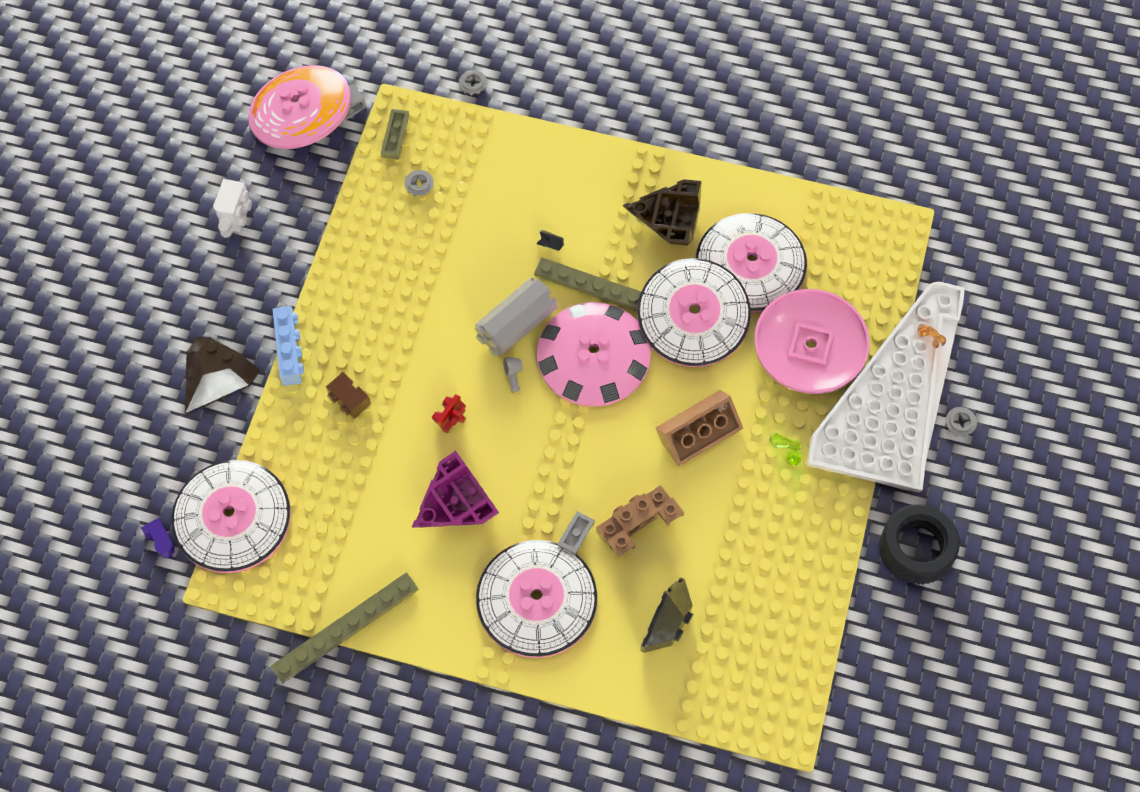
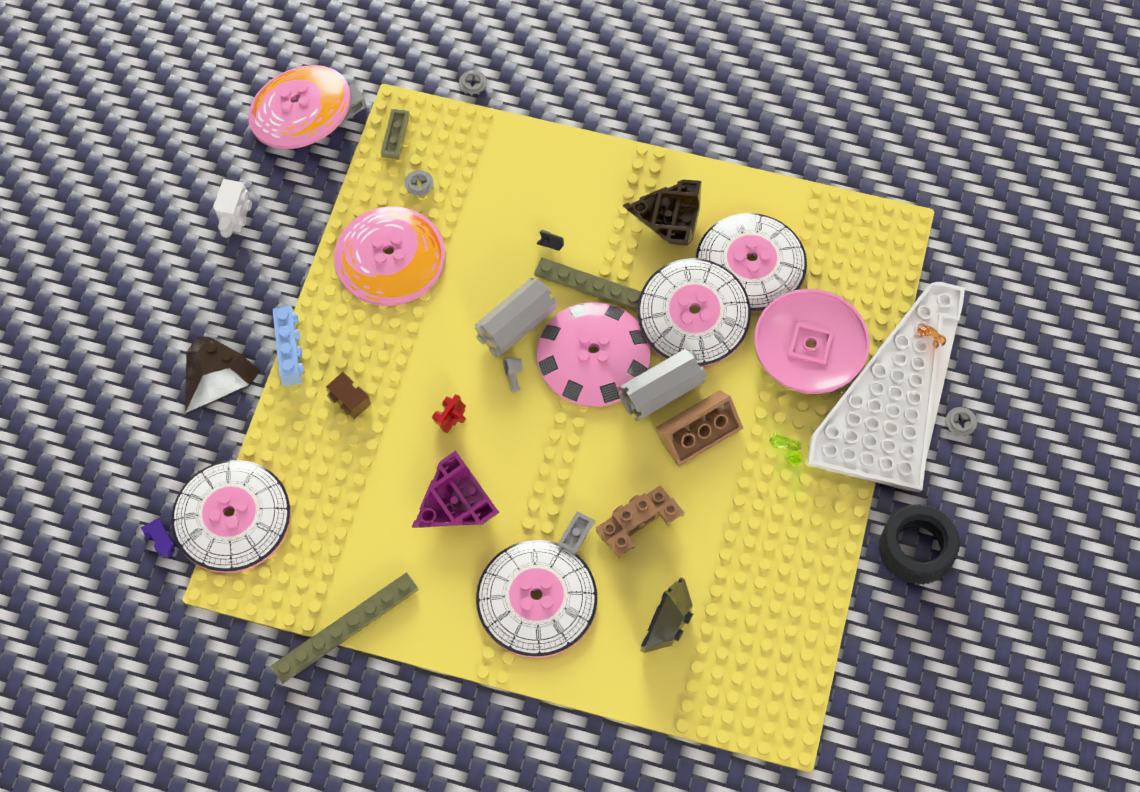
none -> dish [334,207,445,306]
none -> light grey brick [617,349,707,421]

